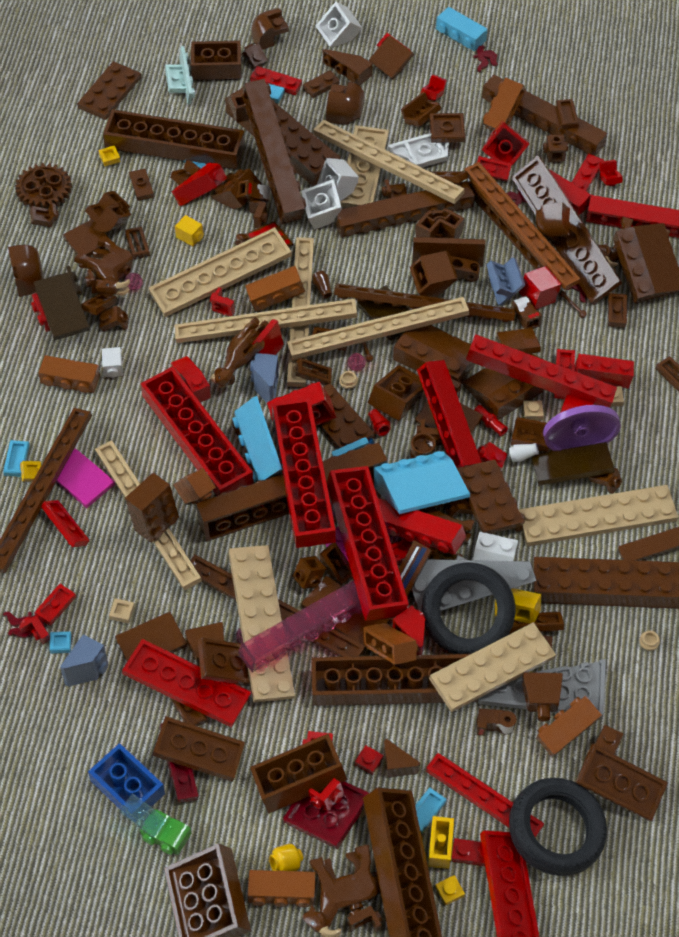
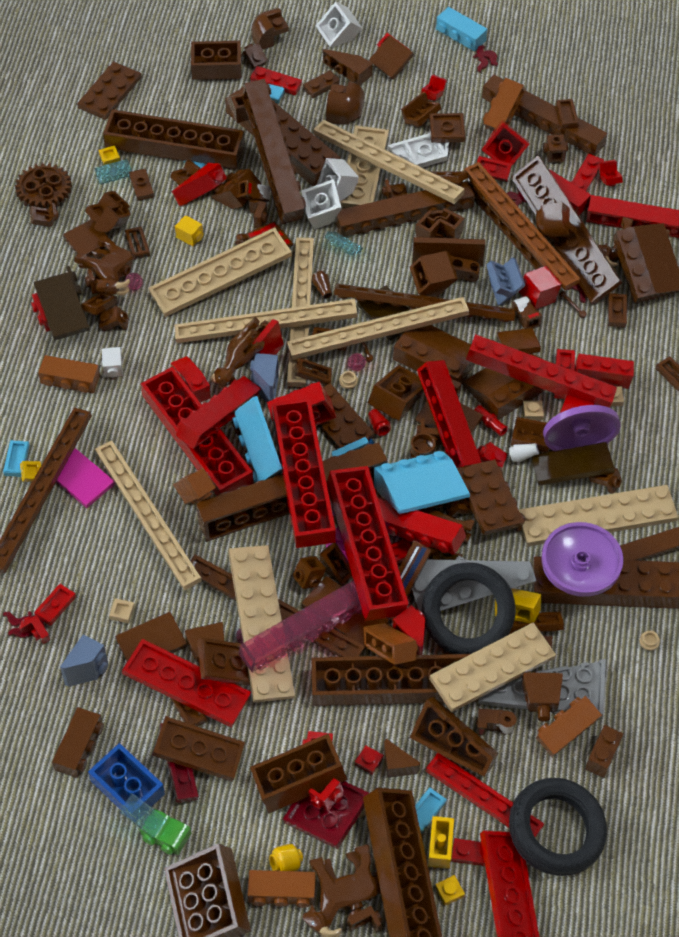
reddish brown brick [8,244,44,297] -> none
red plate [41,500,90,547] -> none
medium azure tile [50,631,72,654] -> none
reddish brown brick [125,472,179,543] -> none
light aqua bracket [165,46,195,105] -> none
red bracket [210,287,235,317] -> none
dark orange brick [245,266,306,312] -> none
white slope [473,532,518,561] -> none
reddish brown tile [575,744,668,821] -> none
none -> reddish brown brick [52,707,104,778]
none -> clear light blue plate [94,159,132,185]
none -> red brick [175,376,261,449]
none -> clear light blue plate [325,231,363,255]
none -> reddish brown wedge [409,696,498,777]
none -> medium lavender dish [541,522,623,596]

